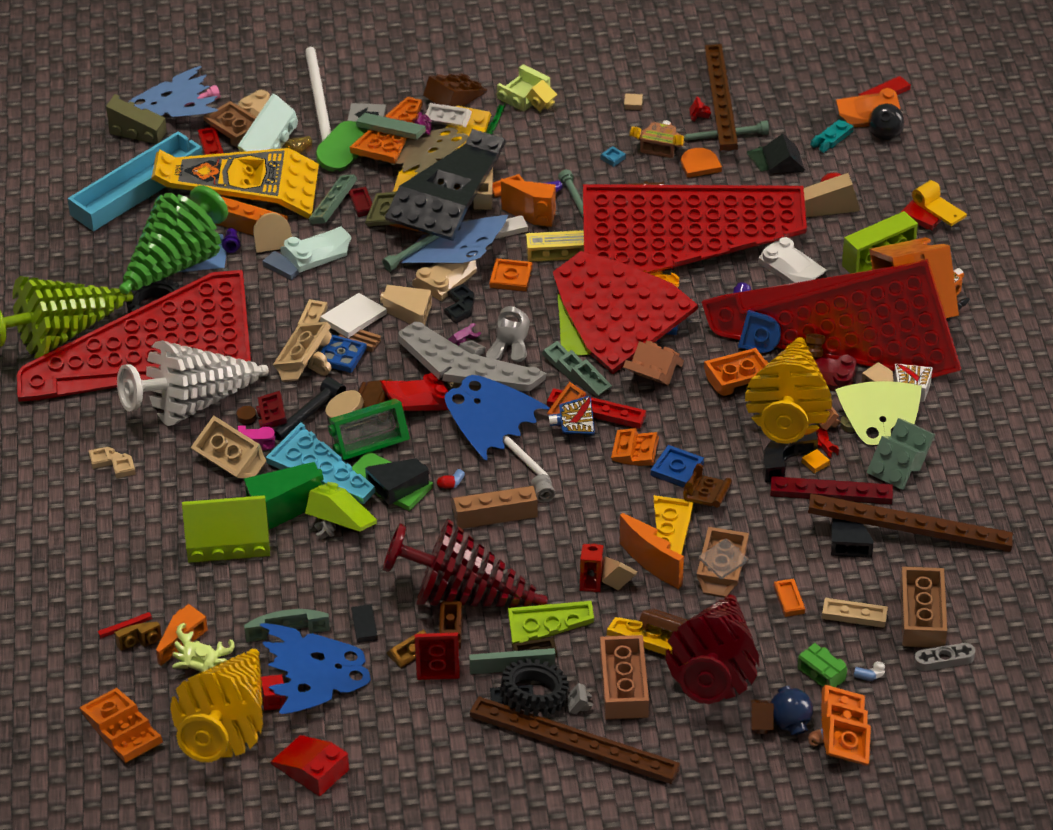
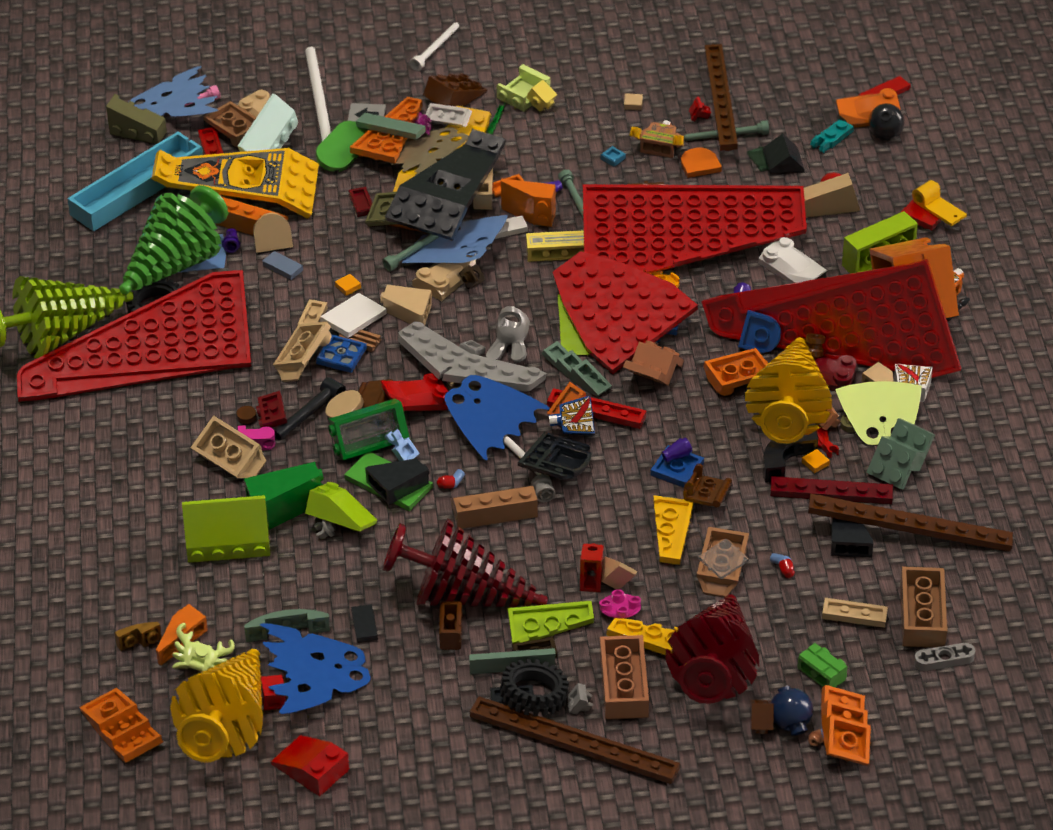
tan tile [89,447,136,478] -> none
red piece [98,612,152,639] -> none
white plant [117,340,269,426] -> none
medium azure wing [265,422,375,504] -> none
light aqua slope [281,226,352,273] -> none
clear yellow cone [285,136,312,153] -> none
tan tile [308,352,332,376] -> none
sand green tile [309,174,357,224] -> none
pearl gold slope [387,629,427,668] -> none
red slope [414,633,460,680] -> none
black tile [444,284,474,324] -> none
magenta plate [448,323,481,346] -> none
orange tile [489,258,533,291] -> none
orange slope [611,428,659,466] -> none
orange slope [620,513,684,589] -> none
reddish brown piece [639,609,687,632] -> none
orange tile [773,579,805,617] -> none
arm [854,662,885,681] -> none
none -> light orange tile [335,274,361,296]
none -> light blue plate [385,429,420,461]
none -> white piece [409,22,459,71]
none -> dark brown bracket [459,264,486,289]
none -> black slope [517,432,592,481]
none -> dark pink dish [599,590,641,618]
none -> dark purple cone [661,438,693,462]
none -> red arm [770,553,795,578]

